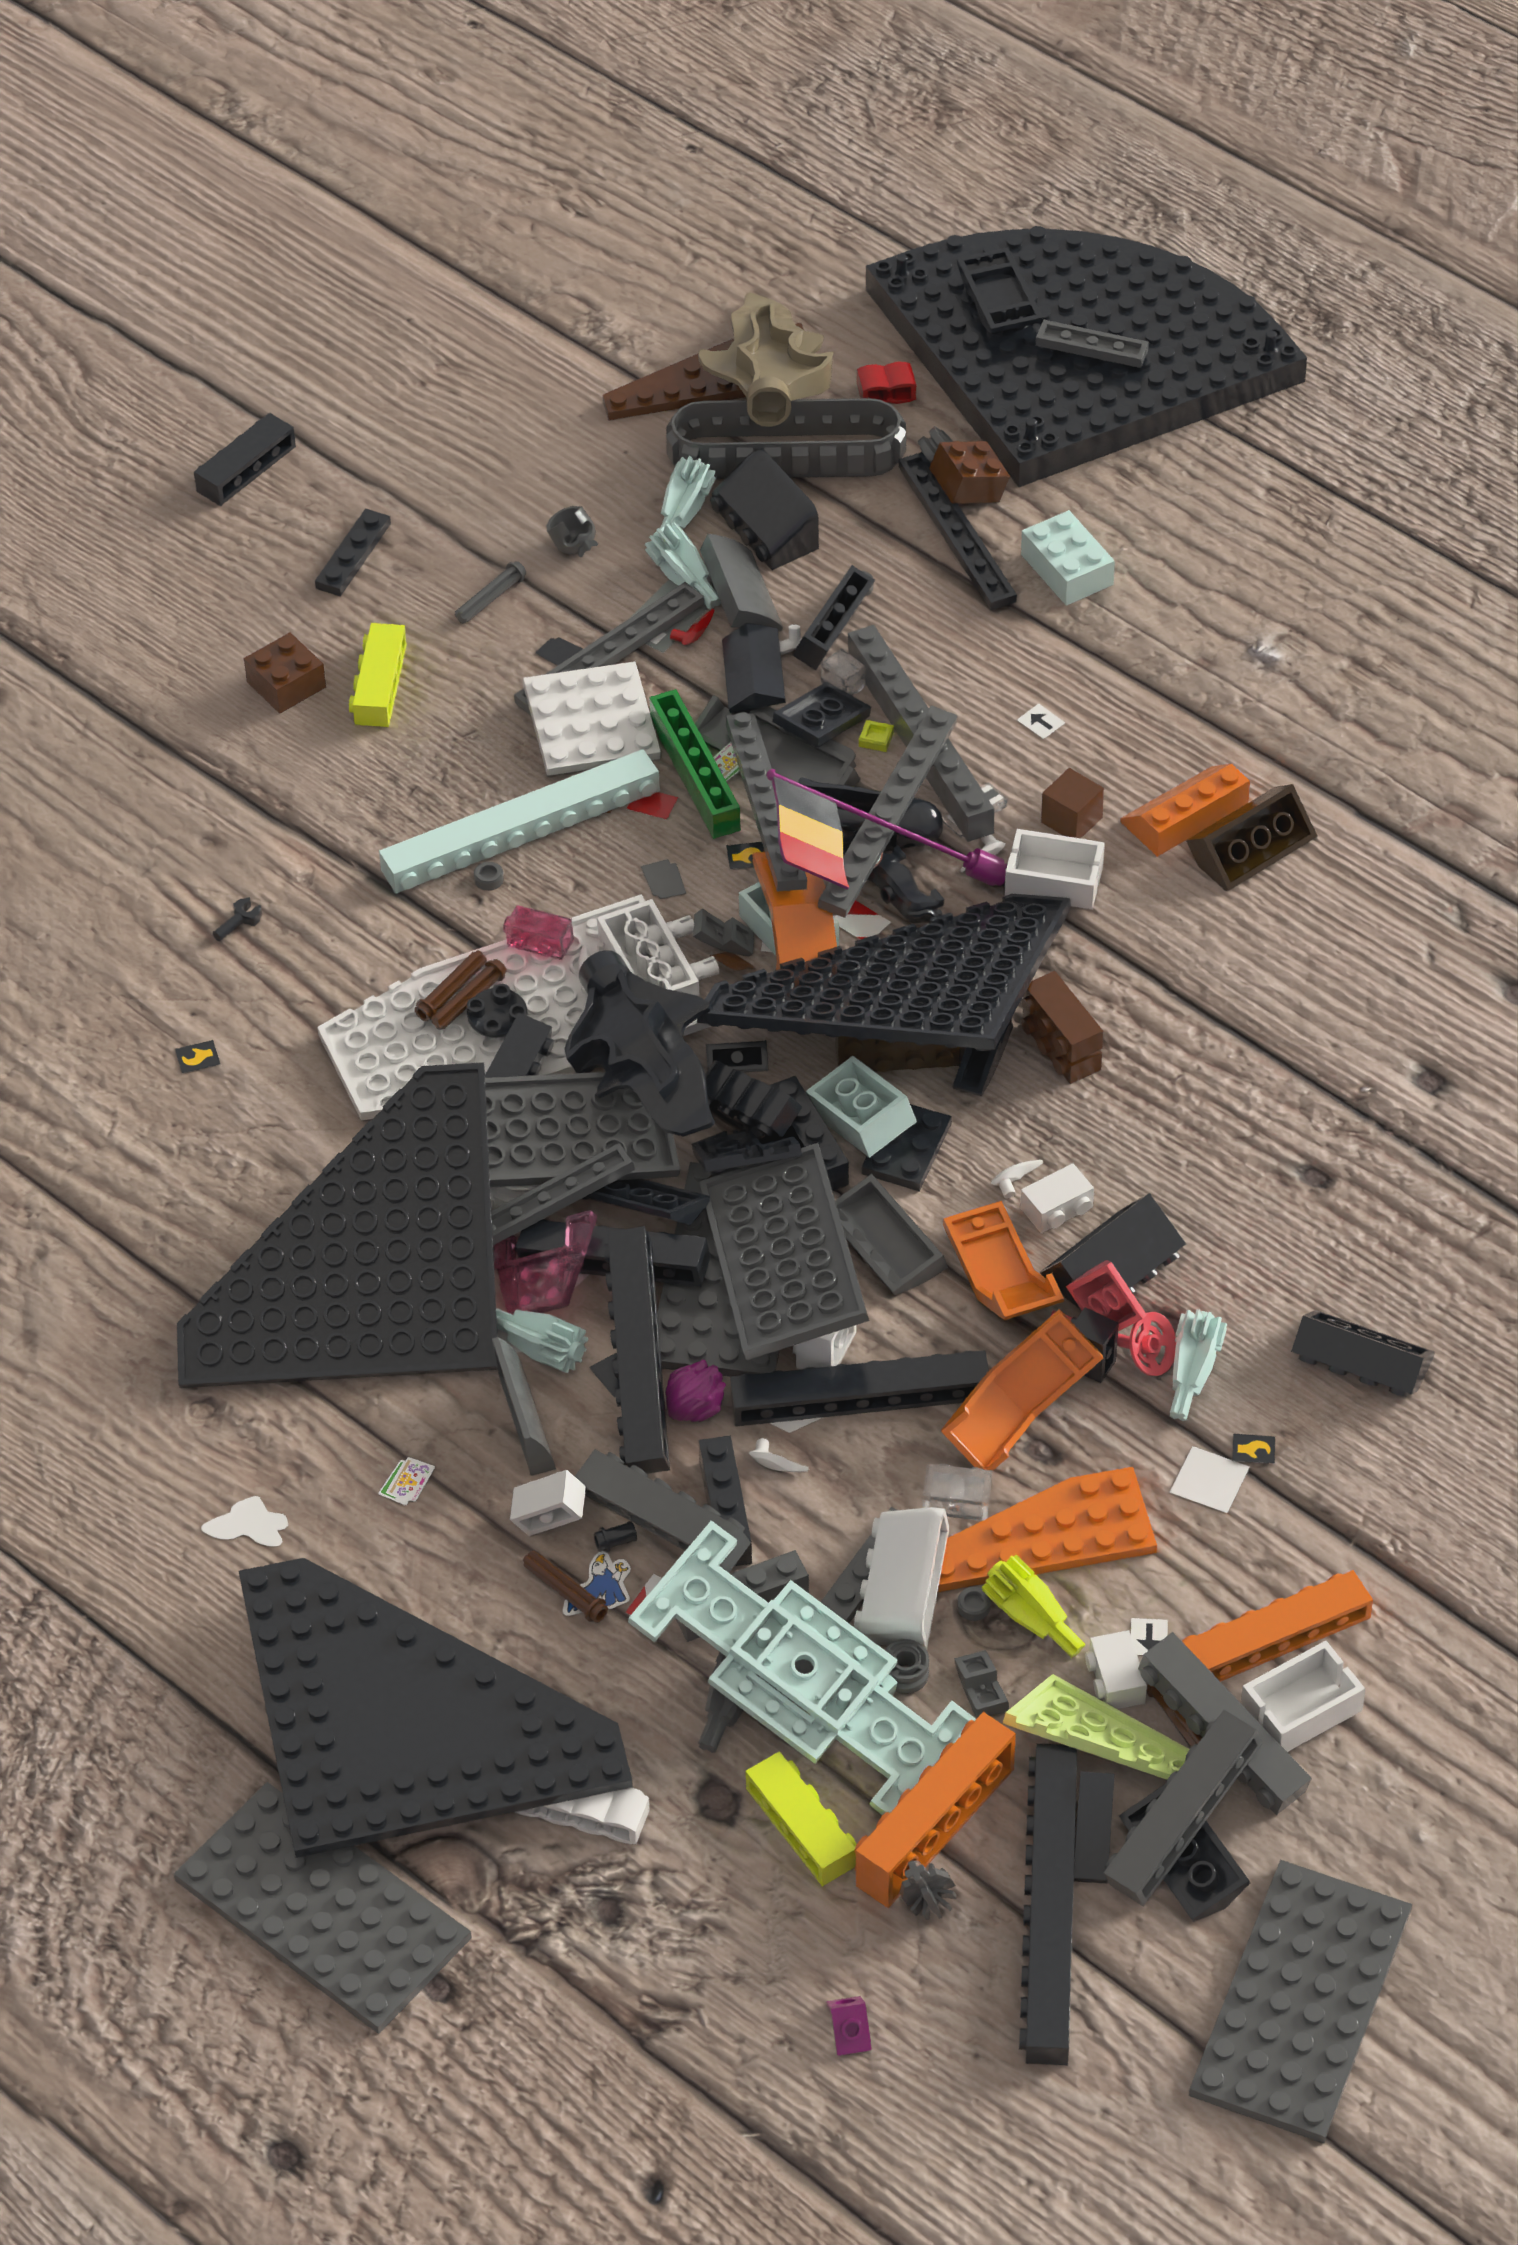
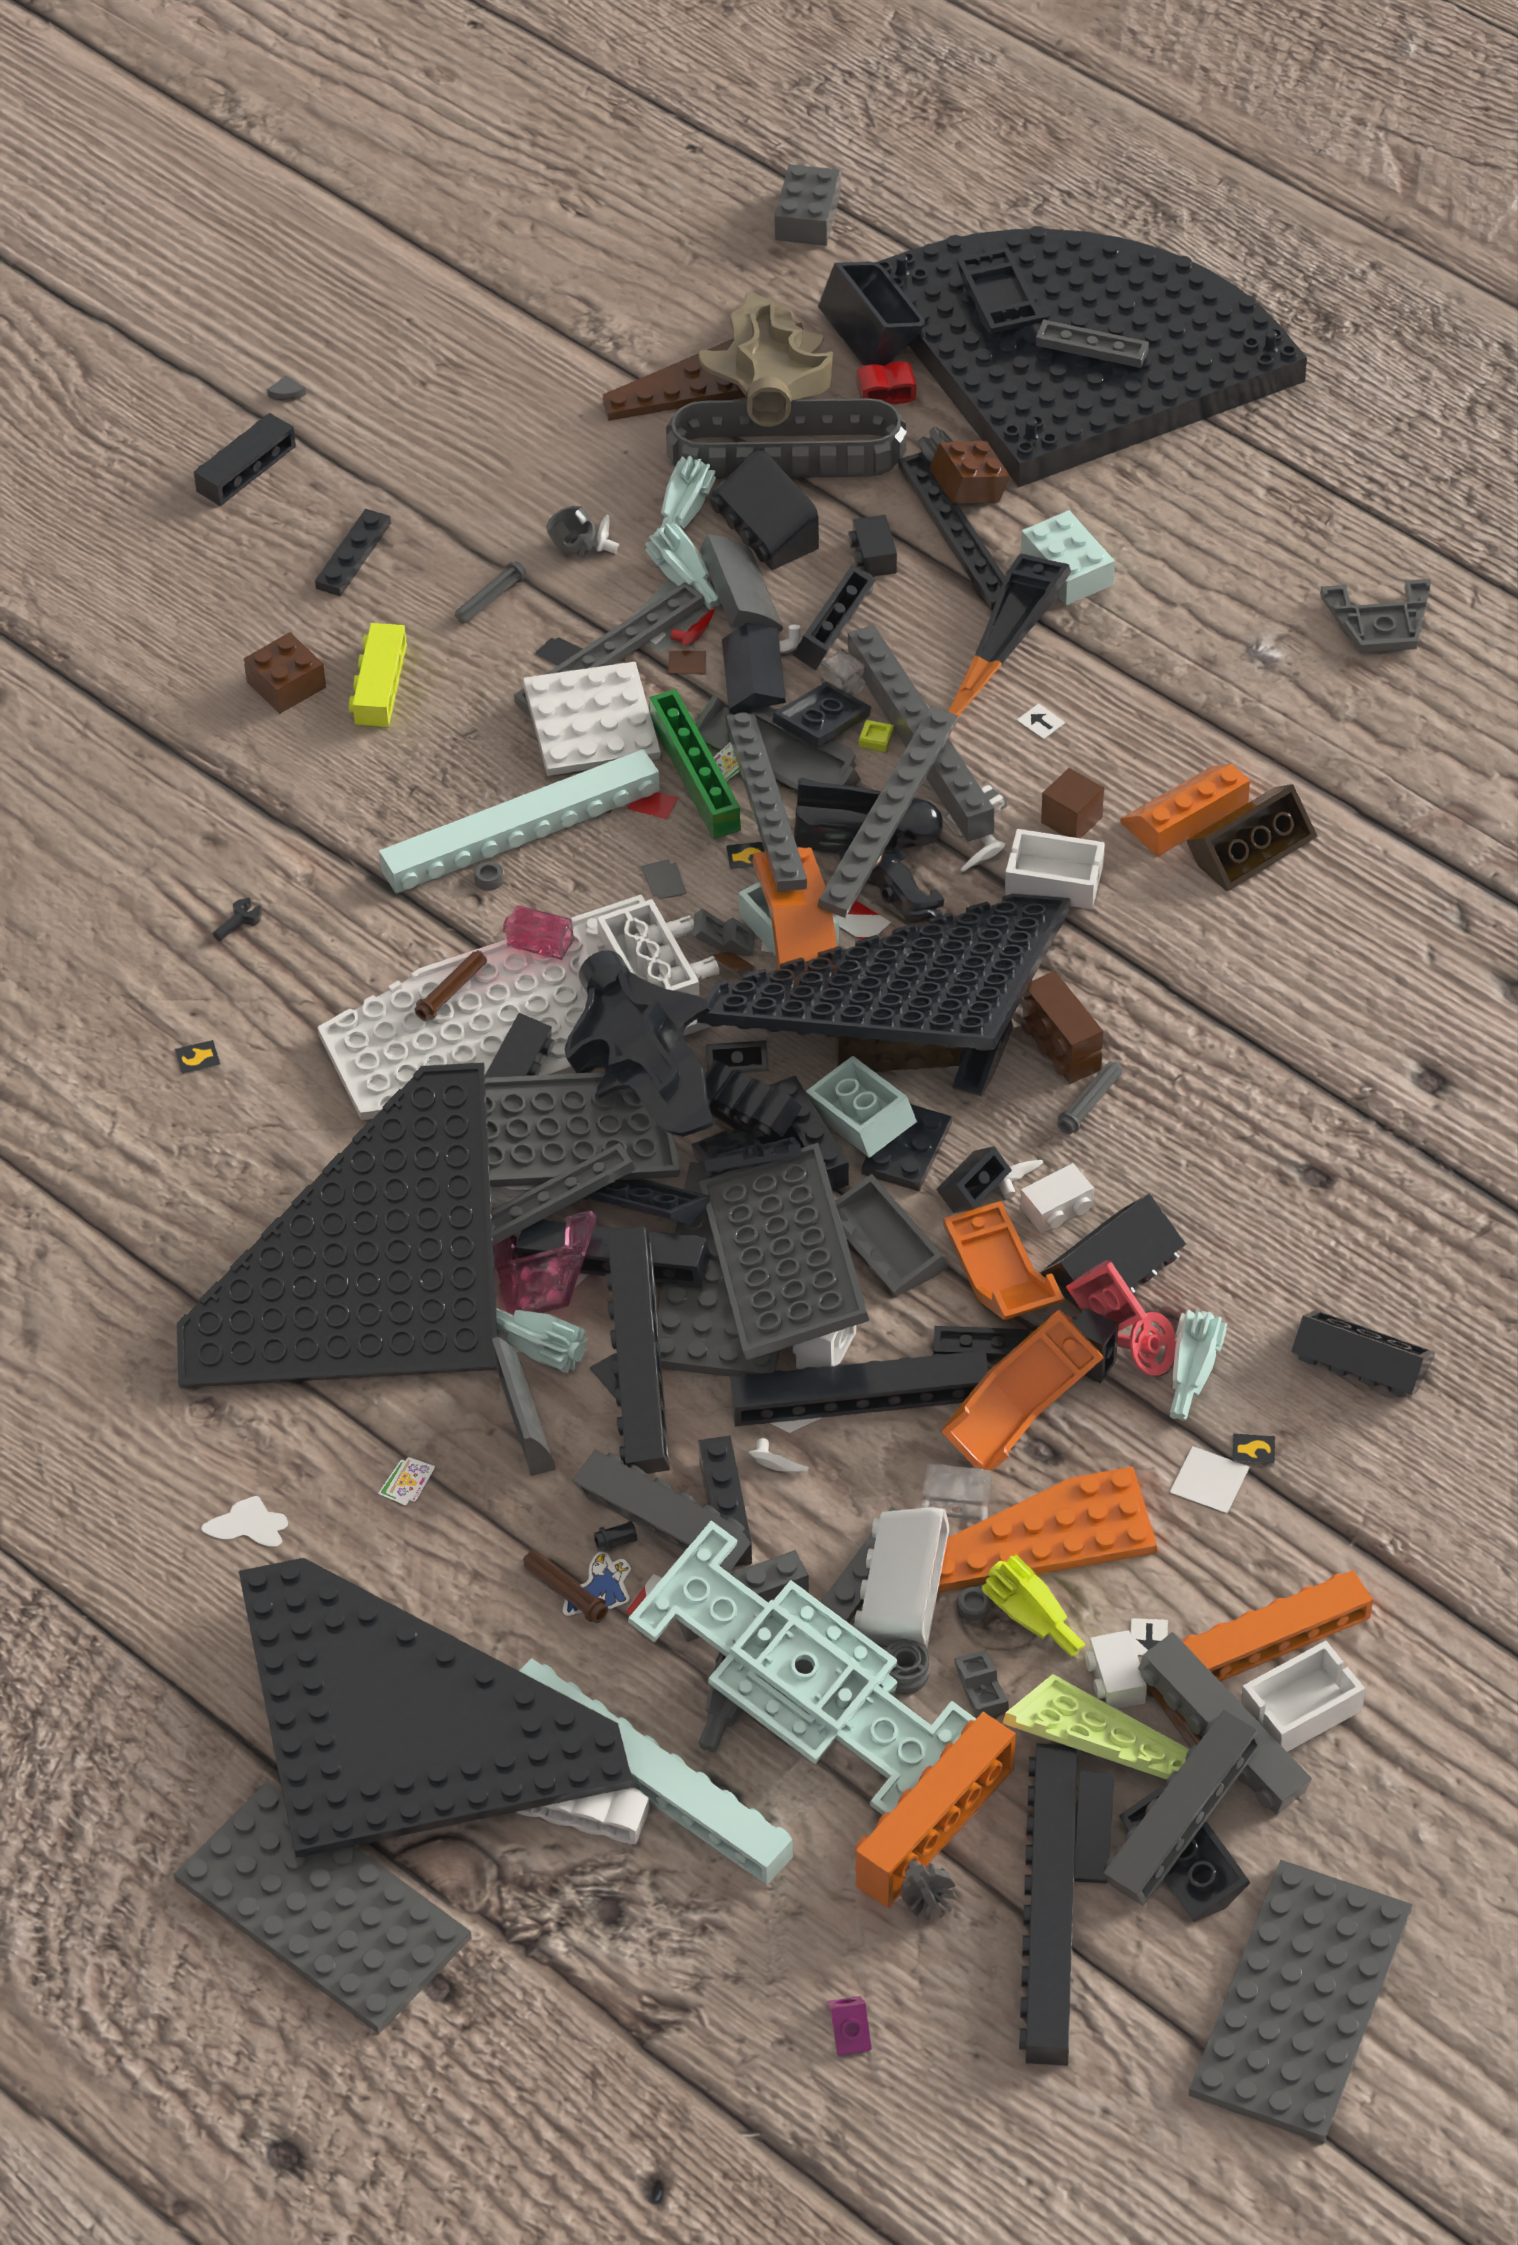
reddish brown axle [431,959,507,1030] -> none
black dish [467,984,528,1038] -> none
white brick [510,1470,586,1536] -> none
magenta hair [665,1359,726,1422] -> none
neon yellow brick [745,1751,857,1887] -> none
flag [766,769,1008,890] -> none
none -> dark grey tile [267,376,306,400]
none -> light aqua brick [519,1658,793,1885]
none -> white bar [595,514,620,554]
none -> reddish brown sticker [668,651,706,674]
none -> dark grey brick [774,164,841,246]
none -> black windscreen [818,262,925,366]
none -> black brick [848,514,897,577]
none -> black plate [933,1326,1030,1361]
none -> black brick [936,1146,1012,1213]
none -> black plate [948,553,1071,717]
none -> dark grey axle [1057,1061,1123,1134]
none -> dark grey wing [1320,579,1431,653]

